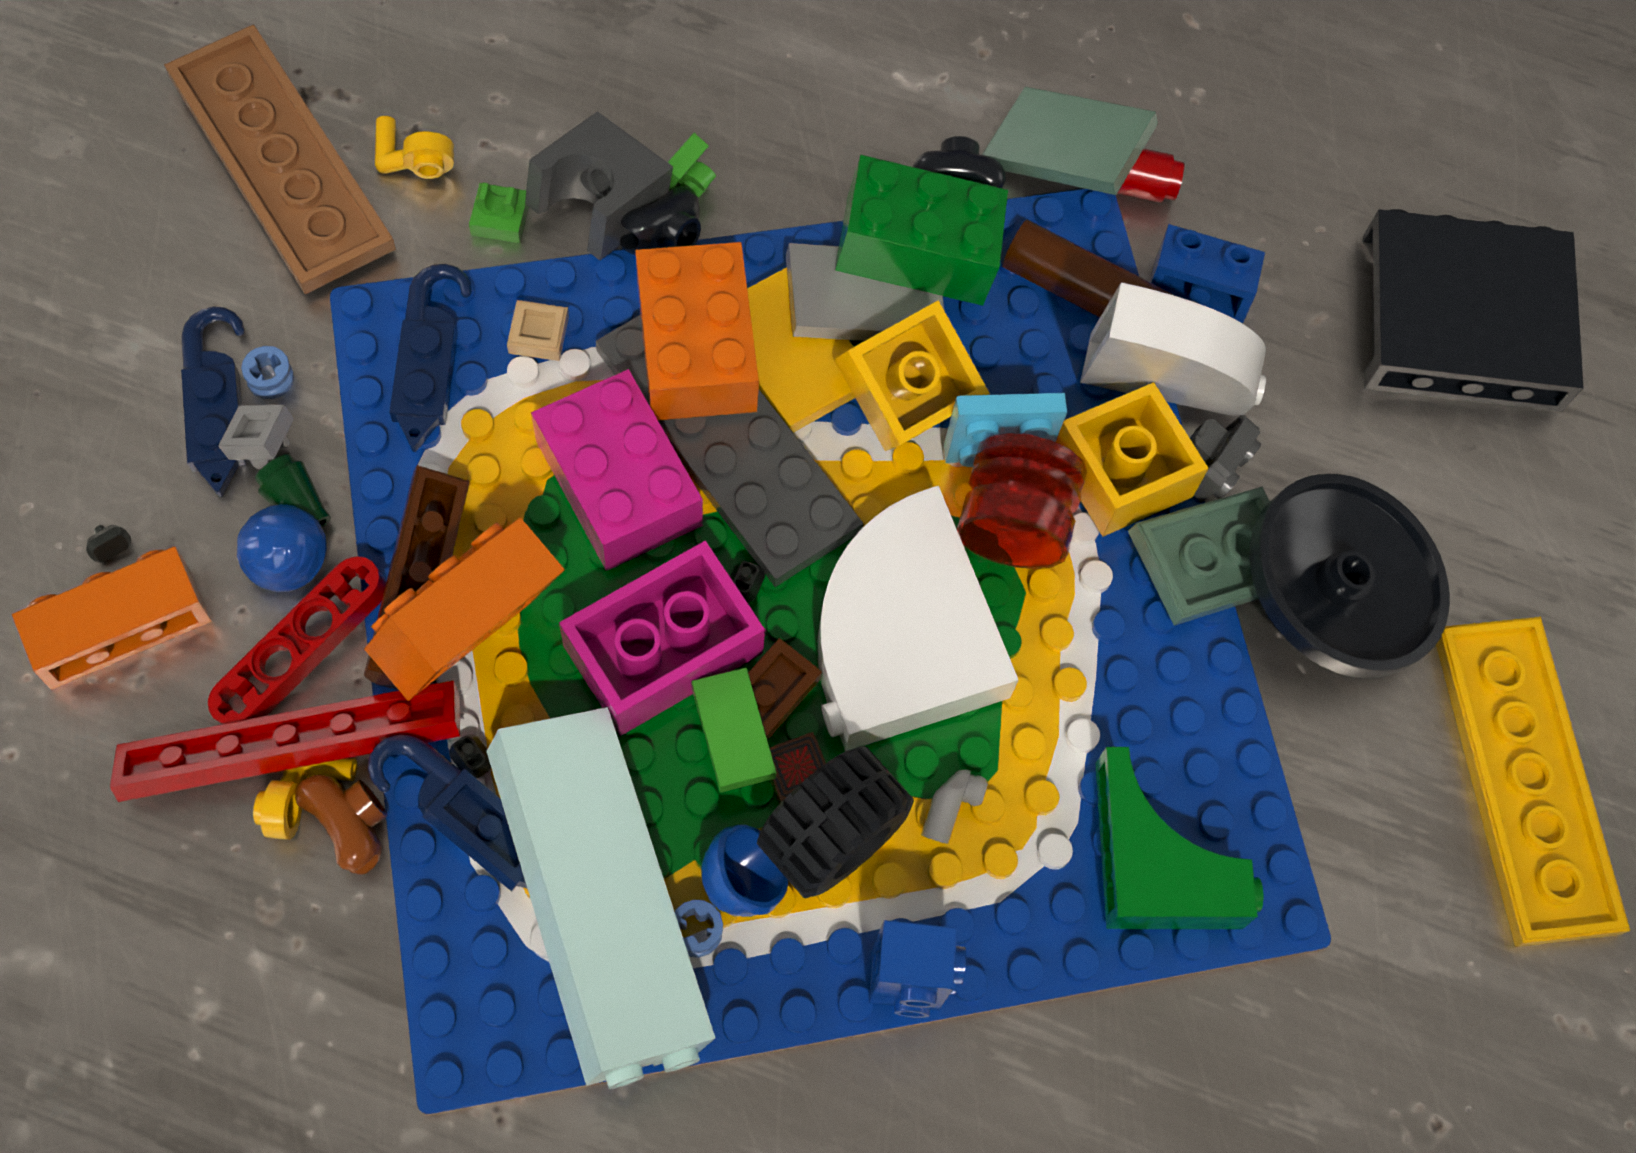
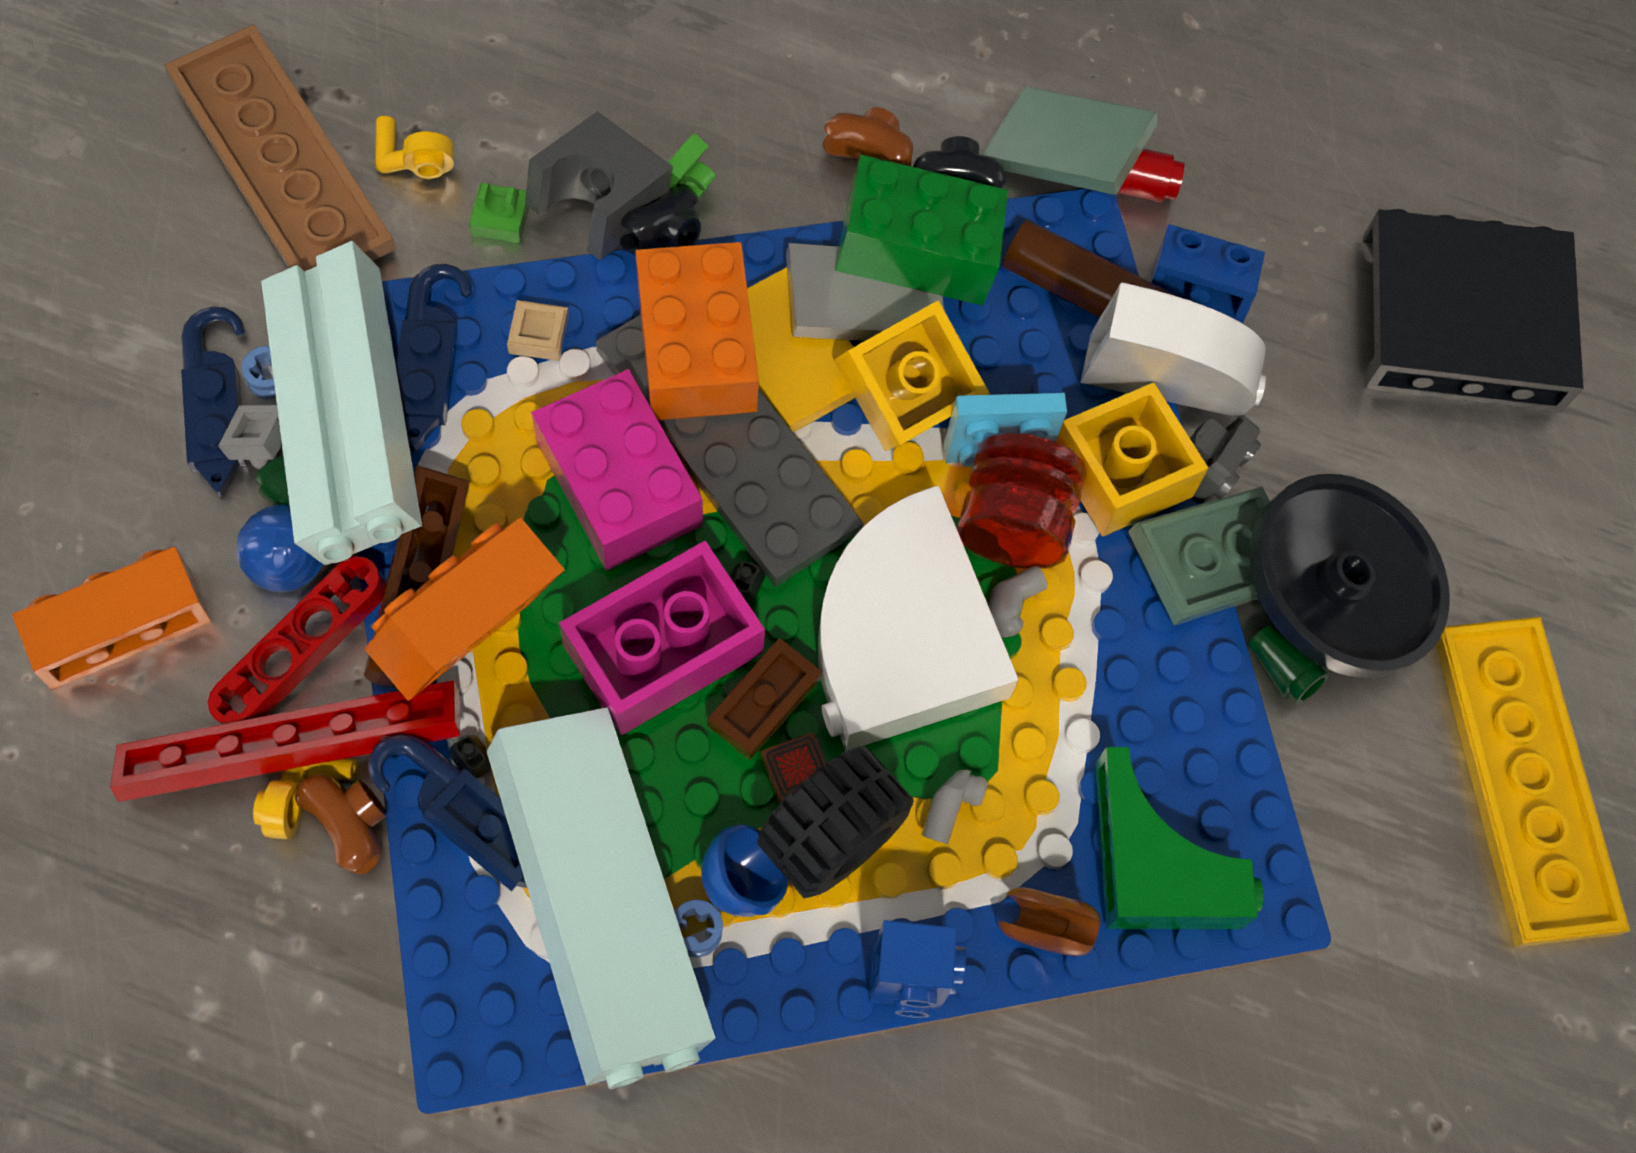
pearl dark grey rock [86,525,131,563] -> none
bright green tile [691,668,777,793] -> none
none -> light aqua brick [261,241,422,565]
none -> dark orange piece [823,107,914,166]
none -> light grey arm [988,565,1048,638]
none -> dark orange piece [998,887,1101,956]
none -> dark green cone [1248,625,1329,705]

